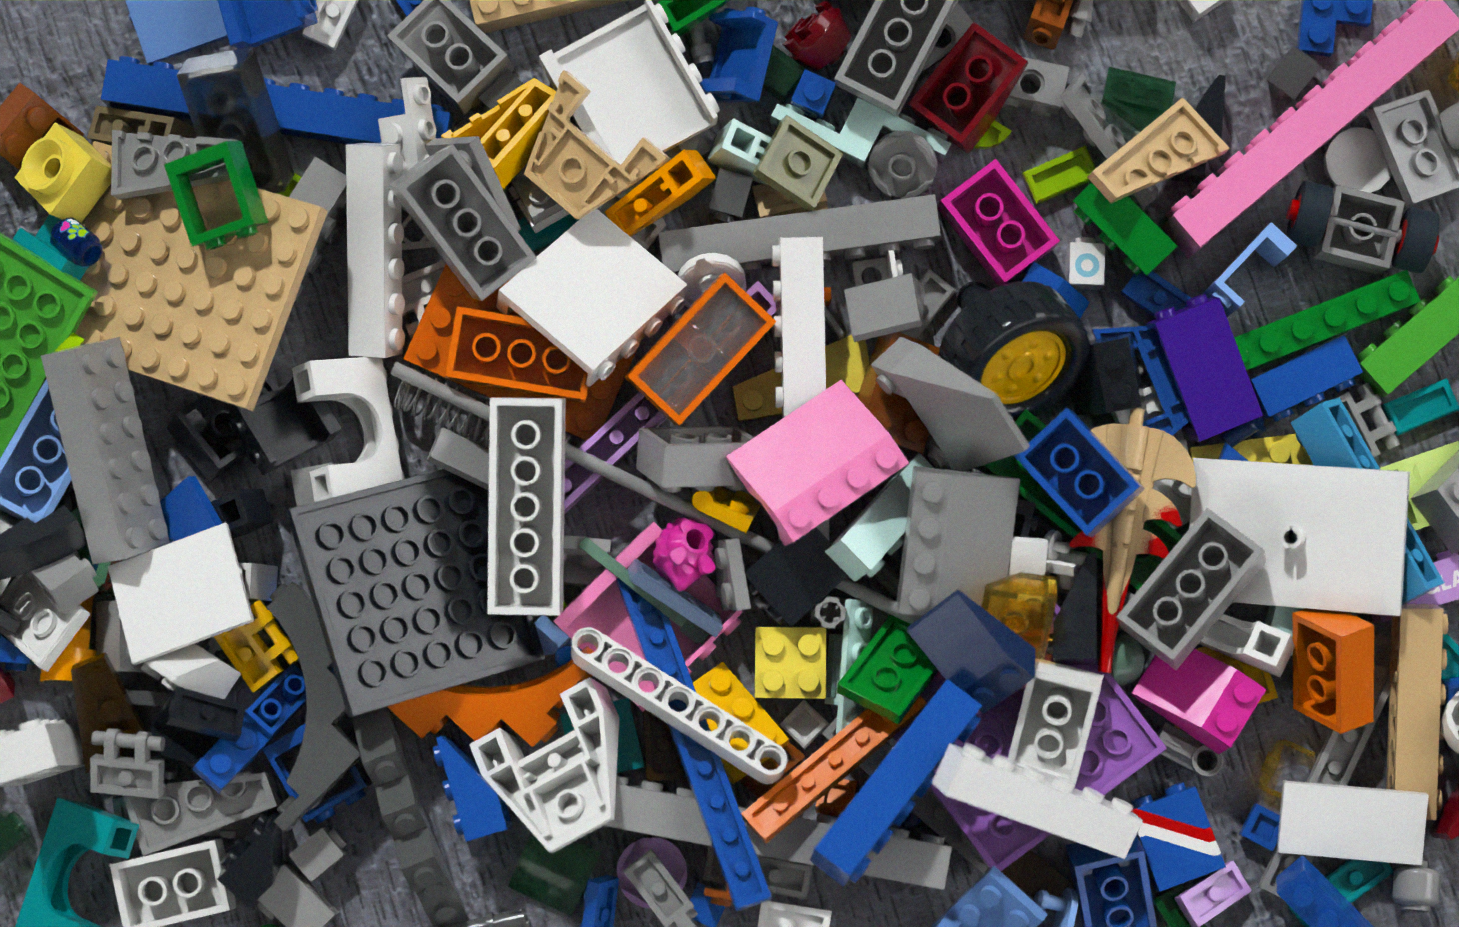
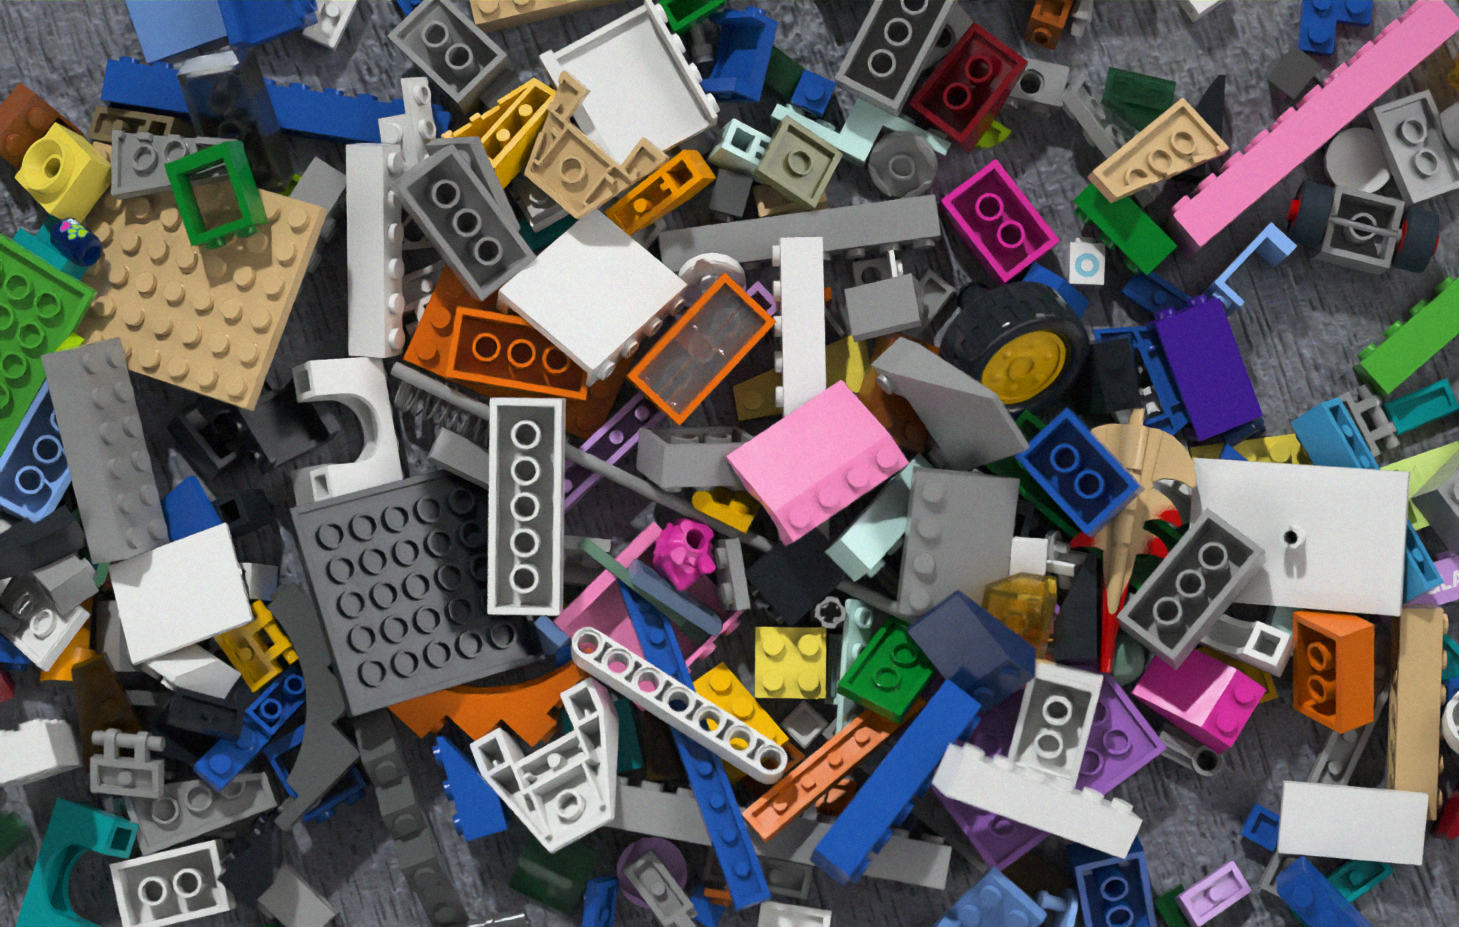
light grey brick [289,826,349,882] -> none
dark red cone [782,1,851,71] -> none
lime tile [1021,146,1096,206] -> none
panel [1131,782,1226,892] -> none
green brick [1234,270,1421,372] -> none
blue brick [1250,335,1363,422] -> none
clear yellow piece [1258,739,1316,799] -> none
light grey head [1392,861,1440,912] -> none

